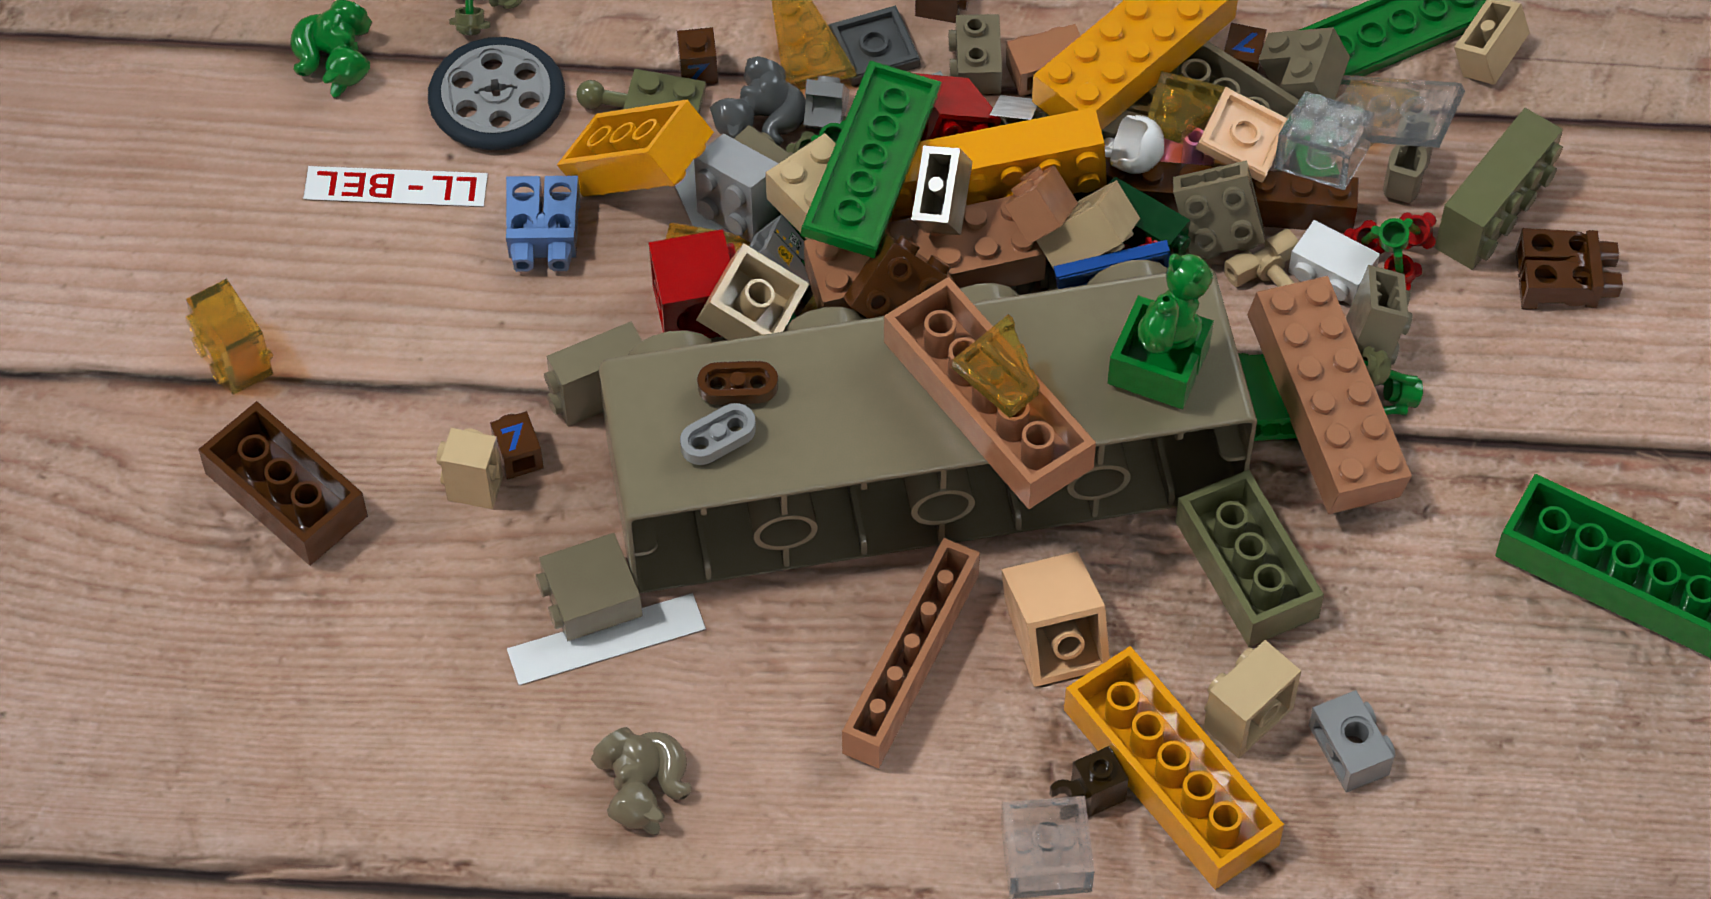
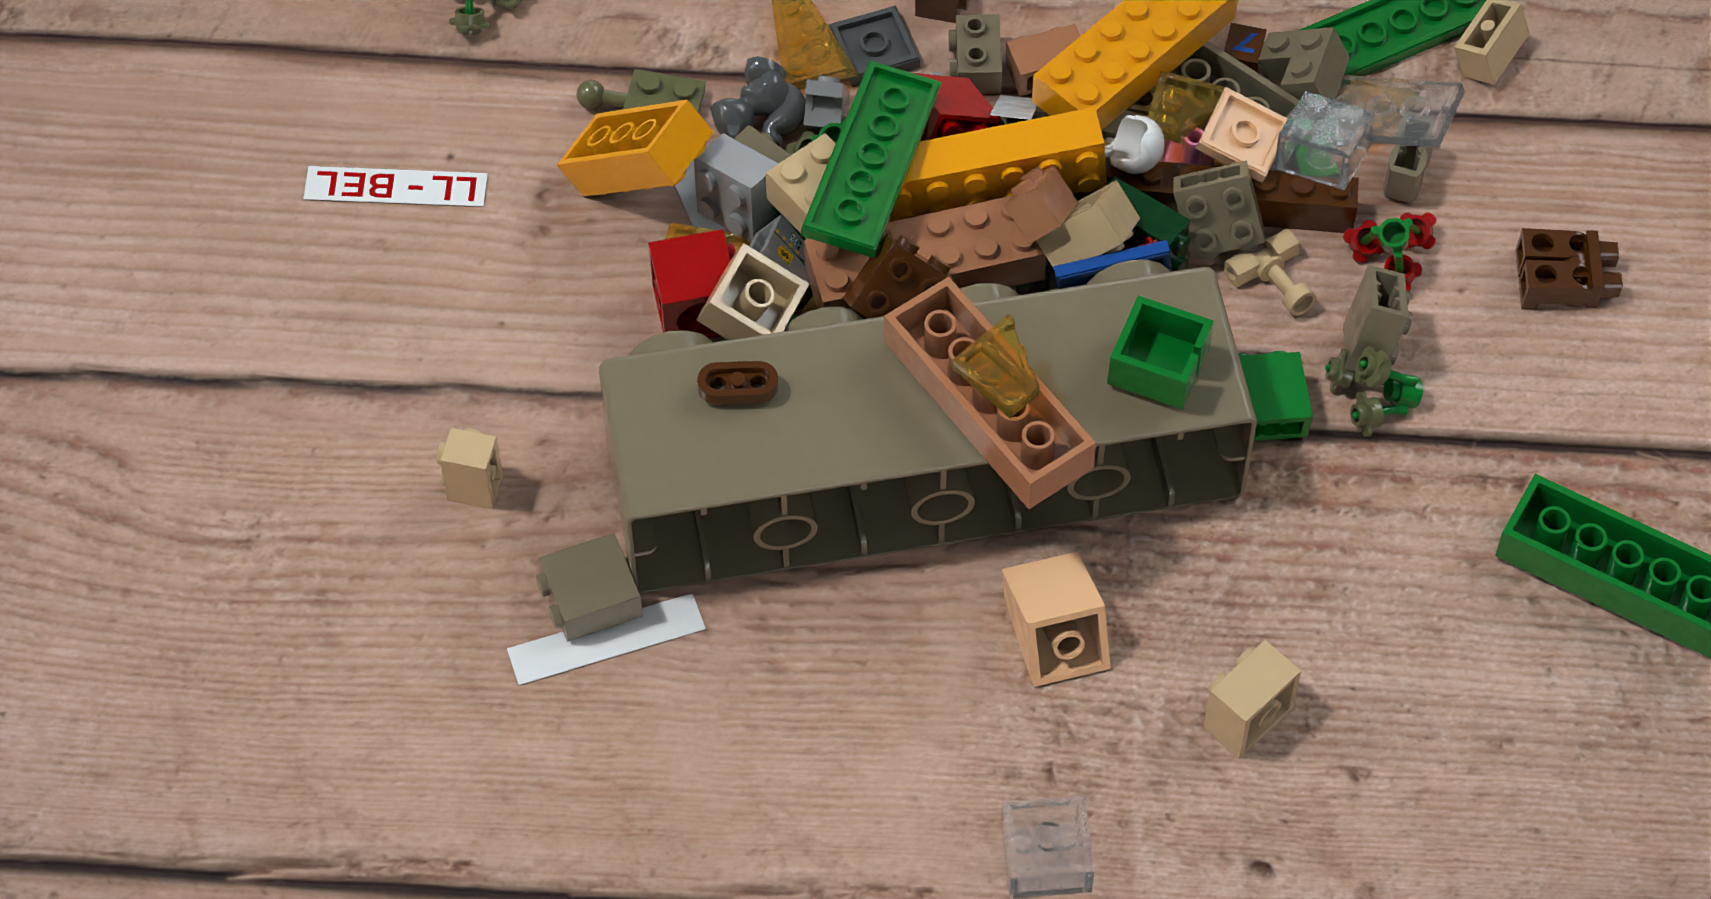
clear yellow brick [185,278,273,395] -> none
reddish brown brick [198,401,368,566] -> none
green animal [290,0,372,99] -> none
wedge [428,37,565,150] -> none
reddish brown brick [490,411,544,480] -> none
medium blue hips [506,176,581,272] -> none
dark tan brick [544,321,642,426] -> none
dark tan animal [591,727,692,835] -> none
reddish brown brick [677,27,718,84] -> none
light grey plate [680,403,756,465] -> none
nougat brick [842,538,980,769] -> none
dark tan brick [911,145,973,235] -> none
dark brown brick [1049,746,1129,817] -> none
light orange brick [1064,646,1284,890] -> none
green animal [1138,253,1214,354] -> none
olive brick [1175,470,1324,647] -> none
nougat brick [1247,276,1412,515] -> none
white brick [1288,220,1380,305] -> none
light grey brick [1309,690,1395,792] -> none
olive brick [1435,108,1563,270] -> none

